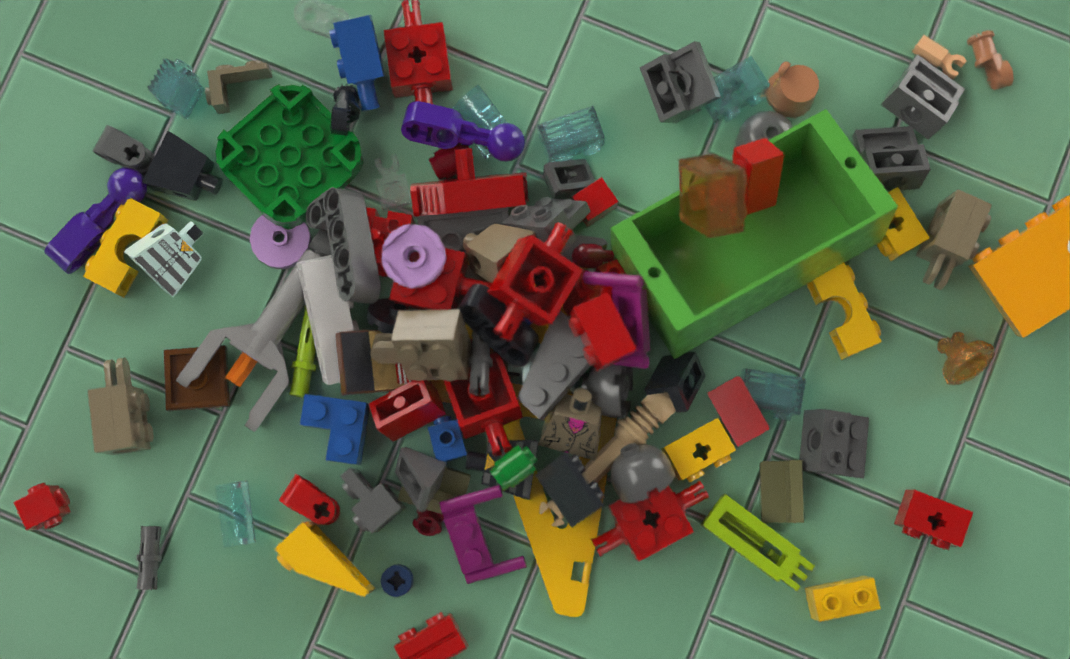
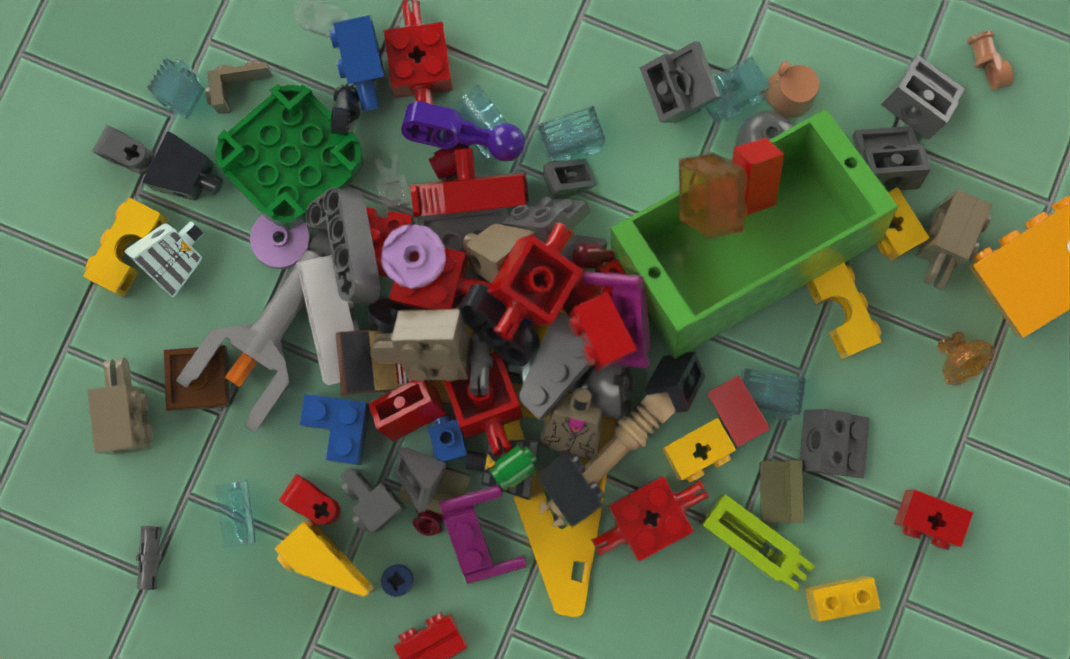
red brick [13,482,71,530] -> none
dark purple beam [44,168,147,274] -> none
lime pin [289,305,316,398] -> none
red brick [571,177,619,227] -> none
dark grey cylinder [611,443,675,503] -> none
light nougat bar [912,35,967,80] -> none

